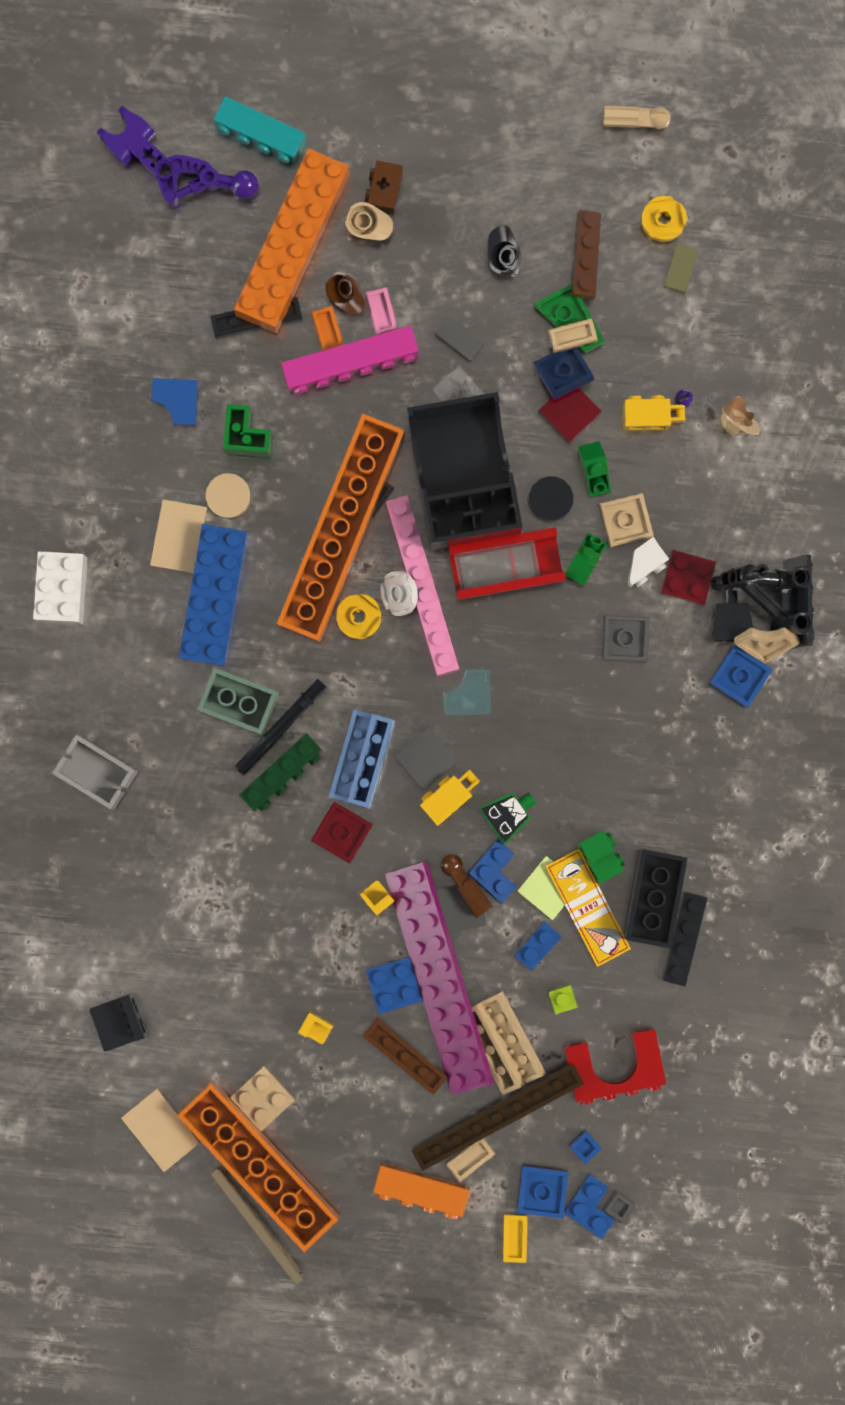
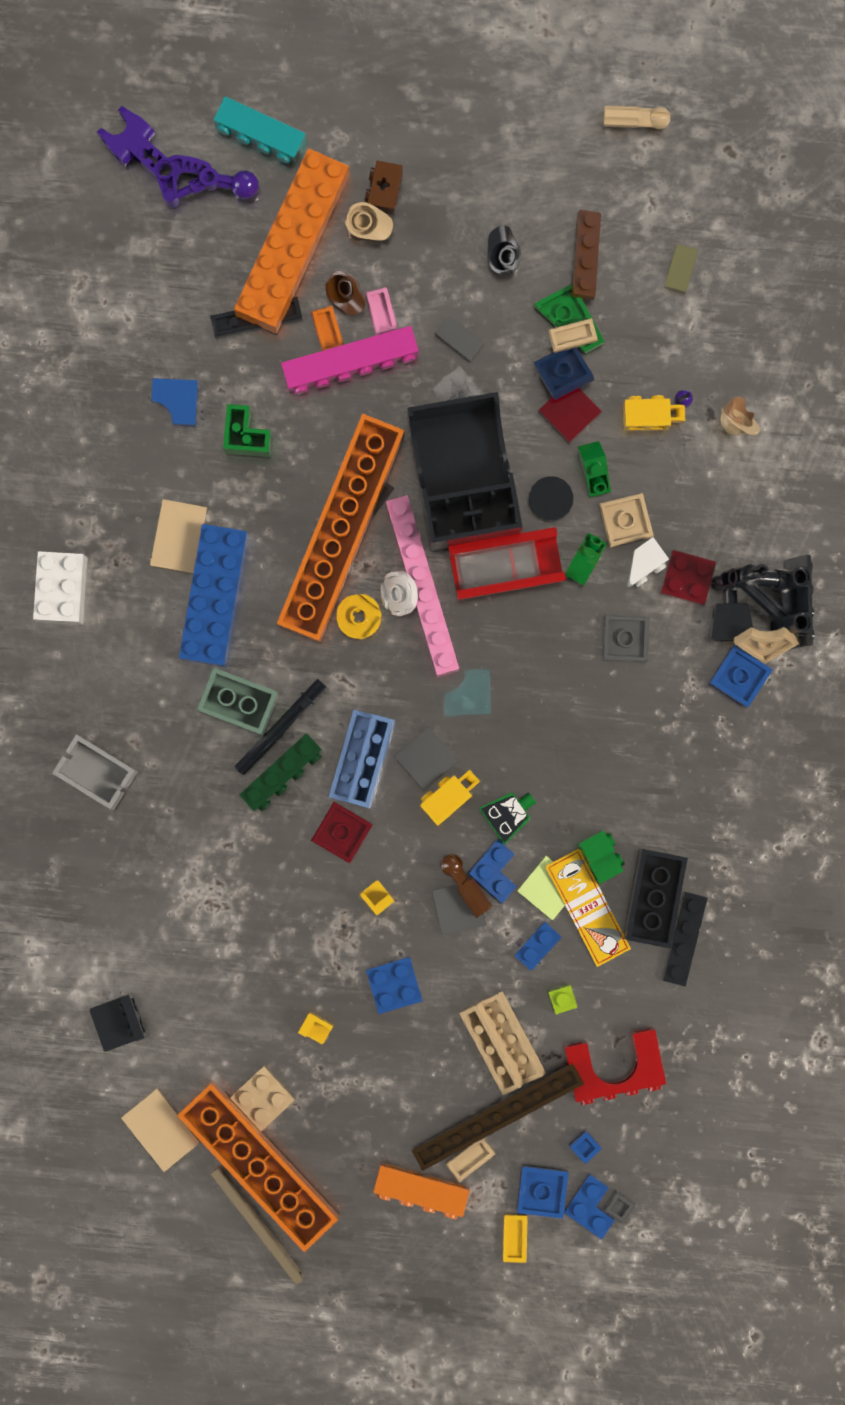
tan tile [206,473,251,518] -> none
reddish brown plate [363,1018,448,1095] -> none
magenta plate [385,861,494,1094] -> none
yellow plate [641,196,687,242] -> none

